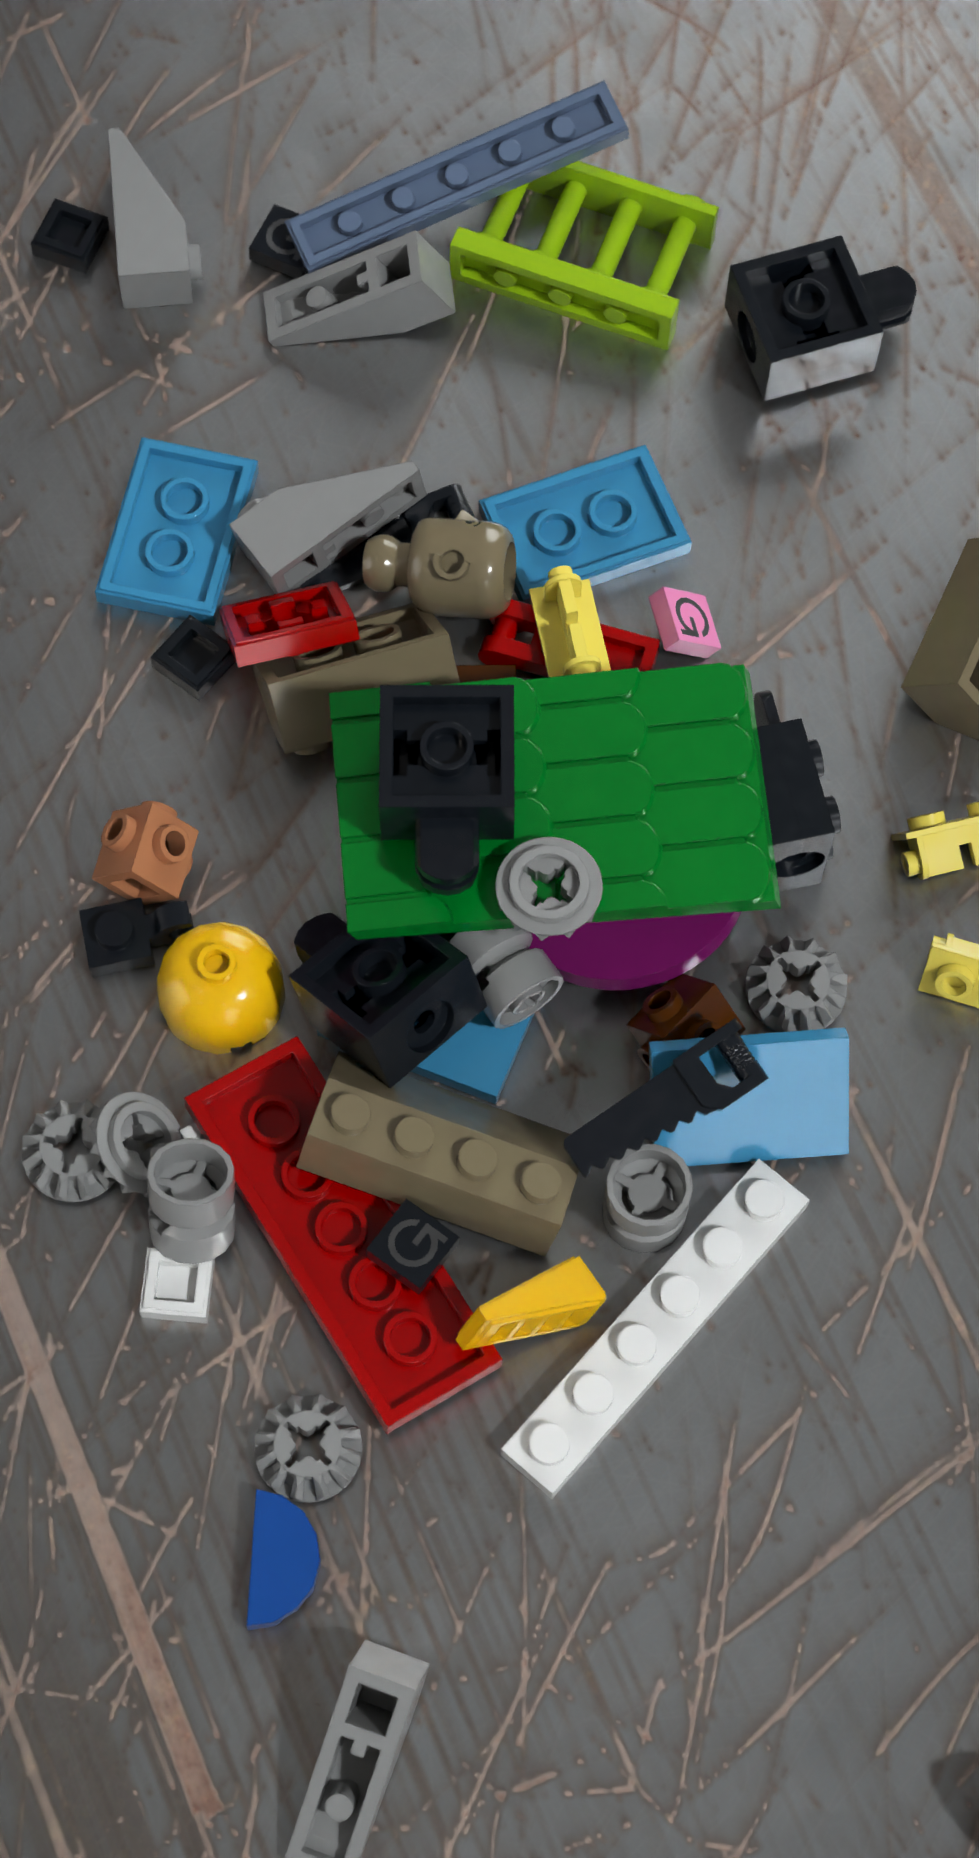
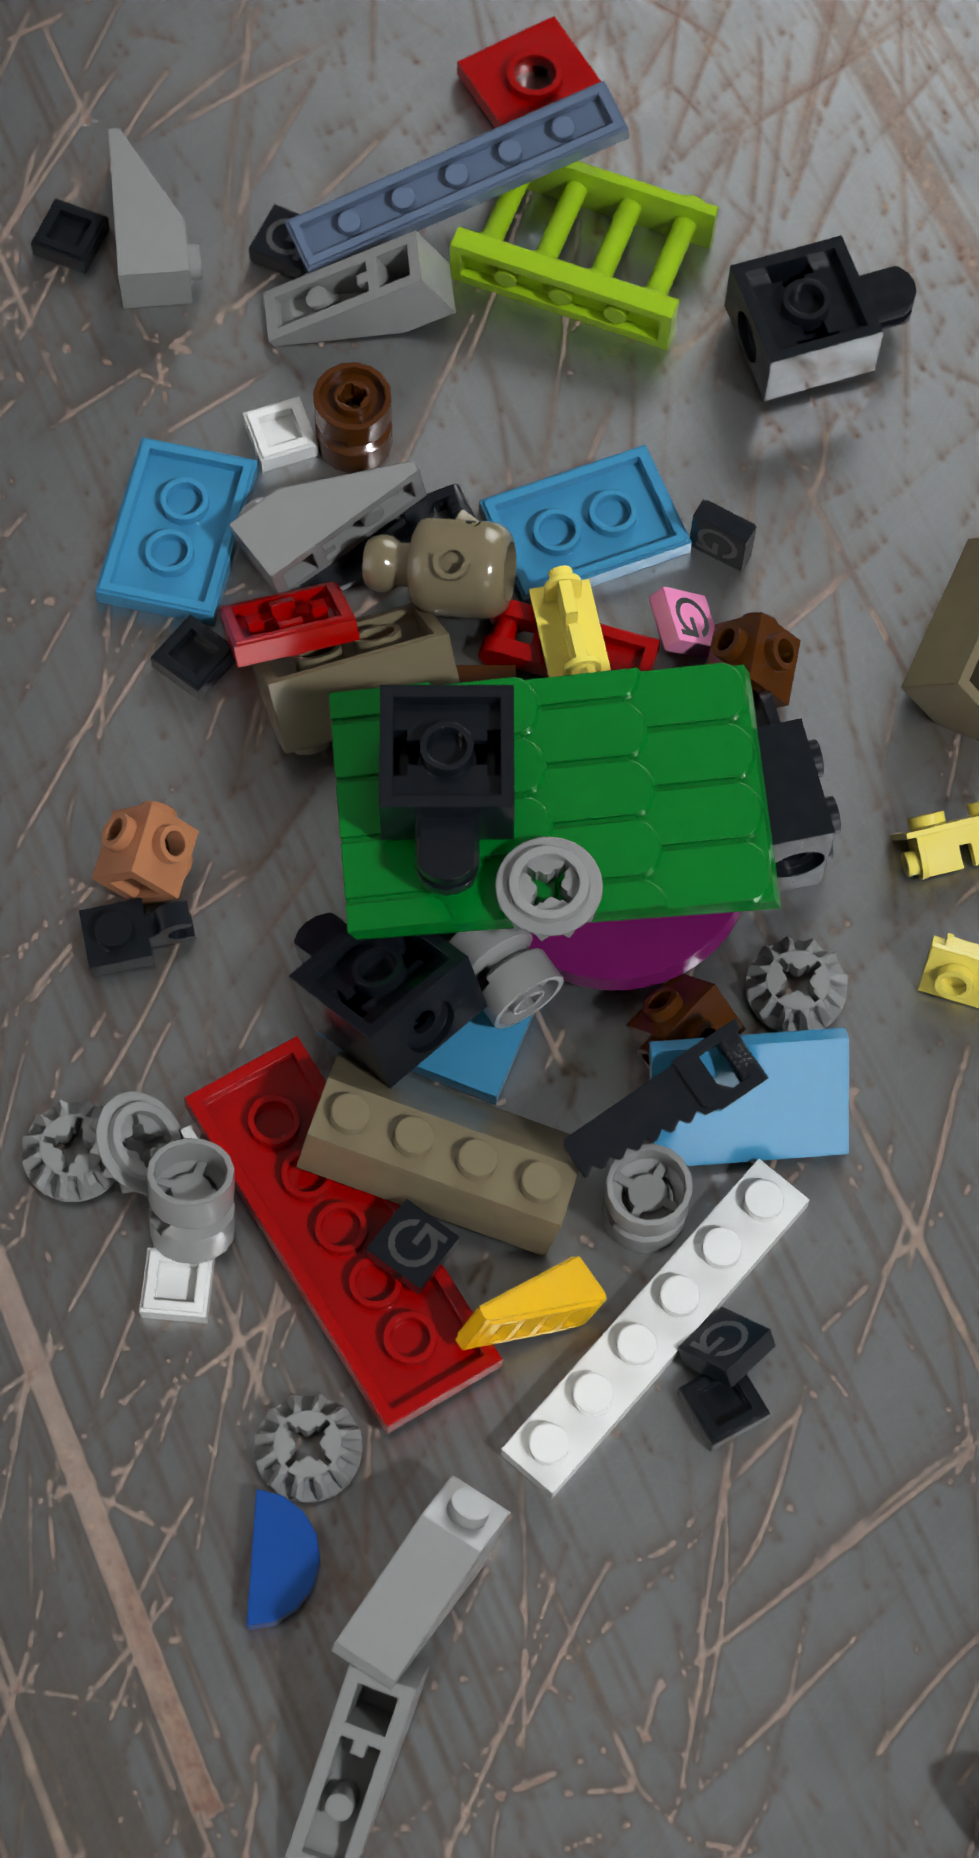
yellow cylinder [156,921,286,1055] -> none
none -> white tile [243,396,319,473]
none -> reddish brown wheel [313,362,392,473]
none -> light grey slope [331,1475,511,1690]
none -> red piece [457,16,613,128]
none -> black tile [677,1374,771,1451]
none -> black tile [678,1307,775,1388]
none -> black tile [690,499,757,572]
none -> reddish brown brick [707,612,801,708]

